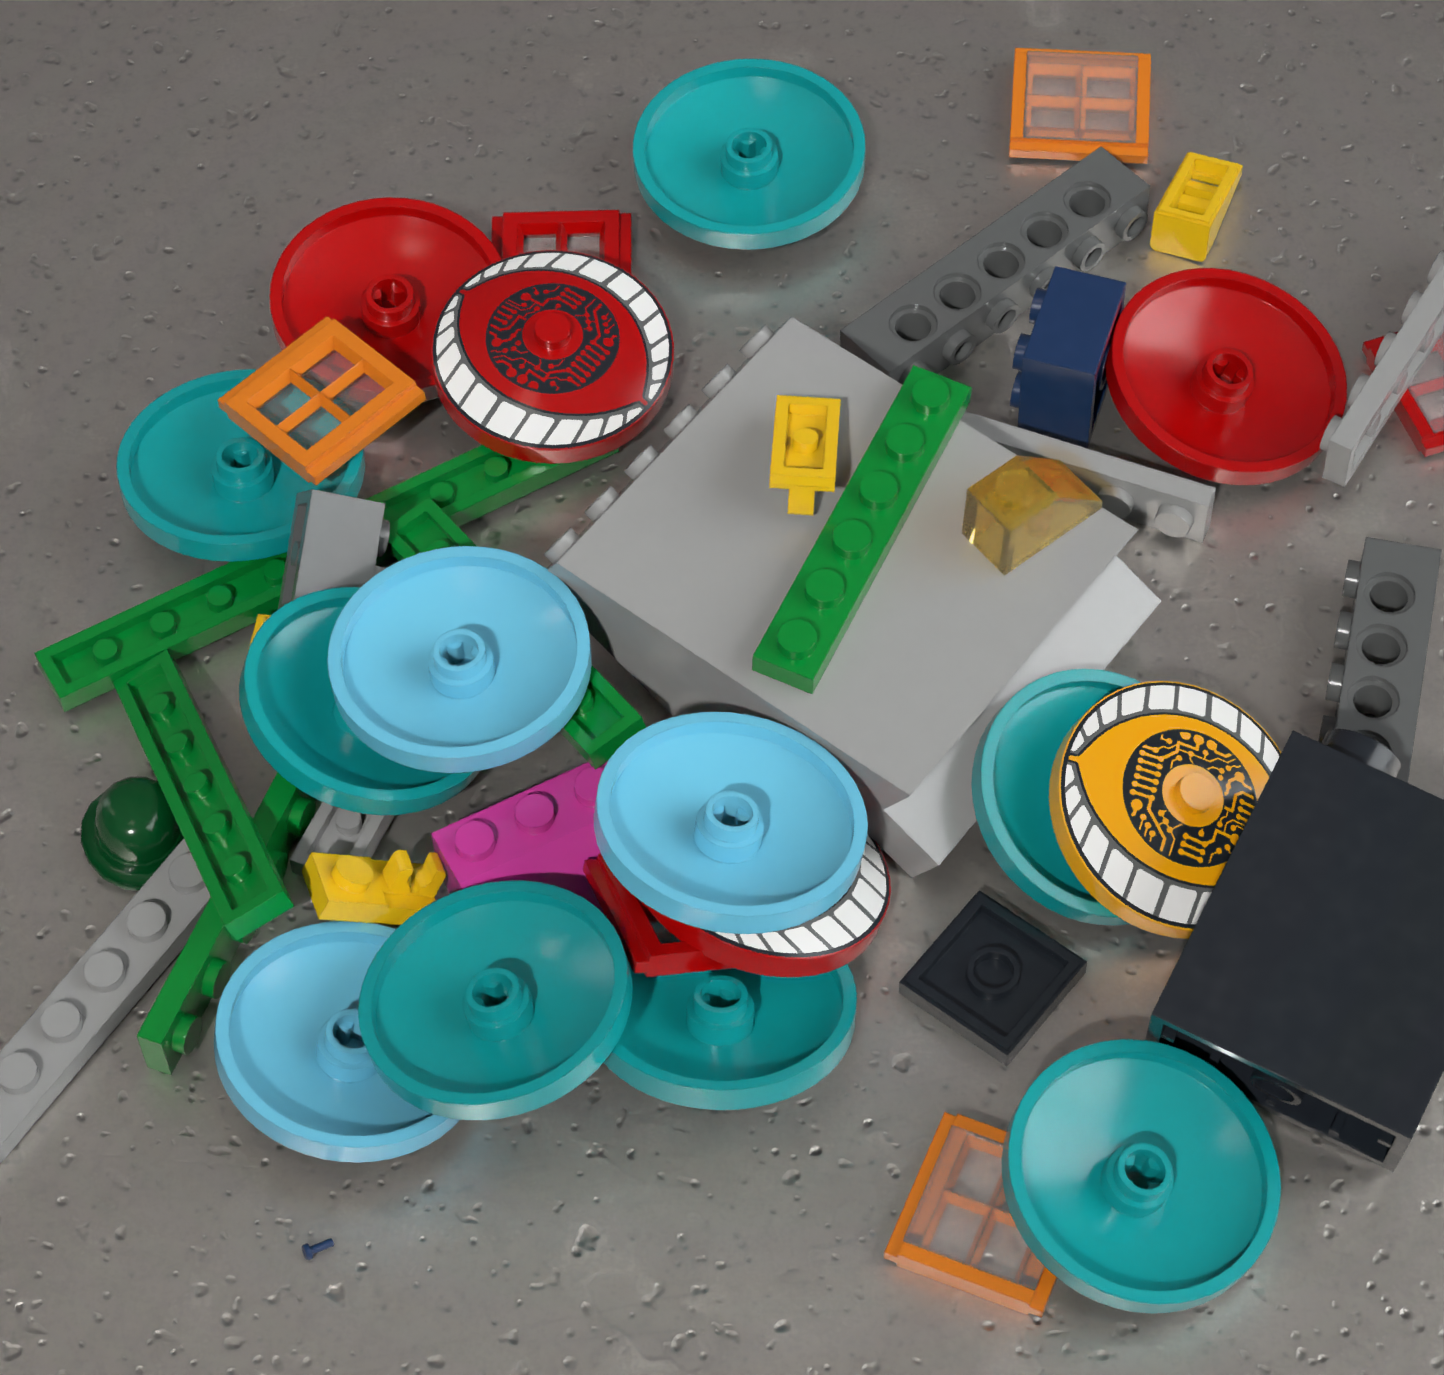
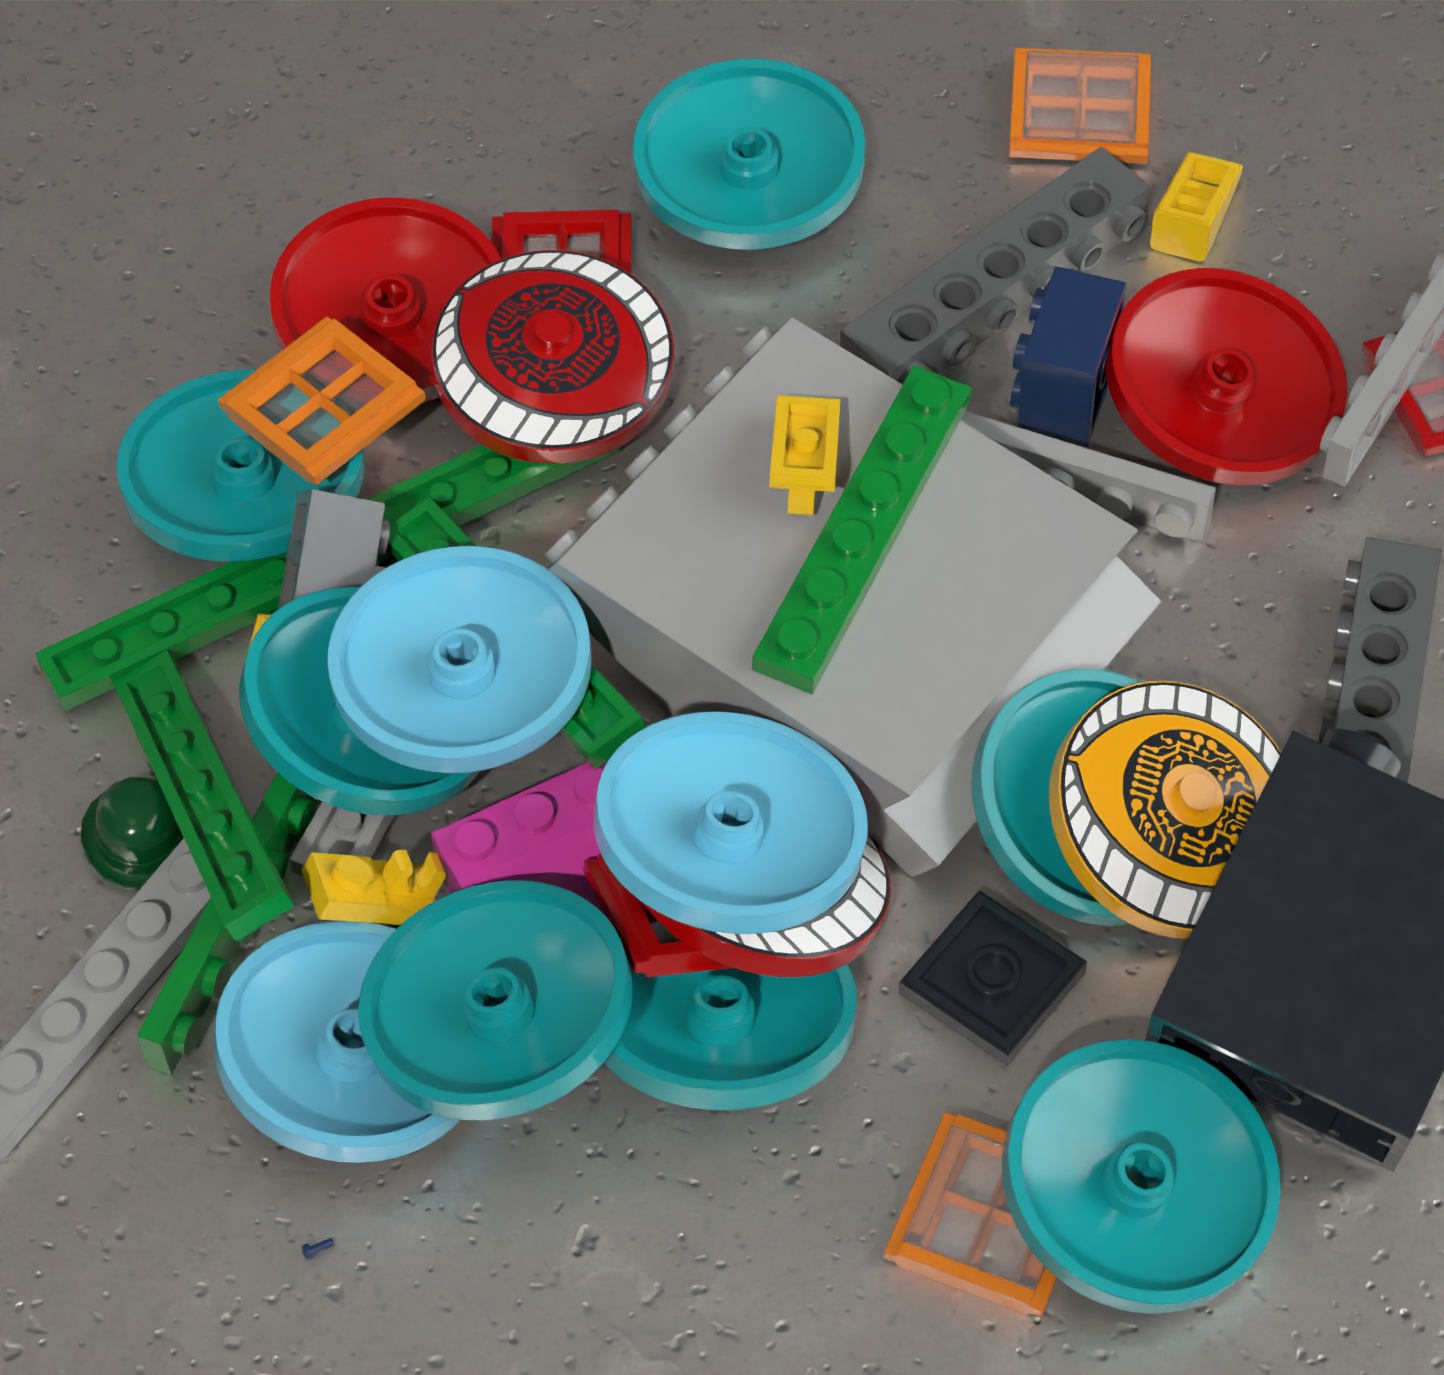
clear yellow slope [962,455,1103,576] -> none

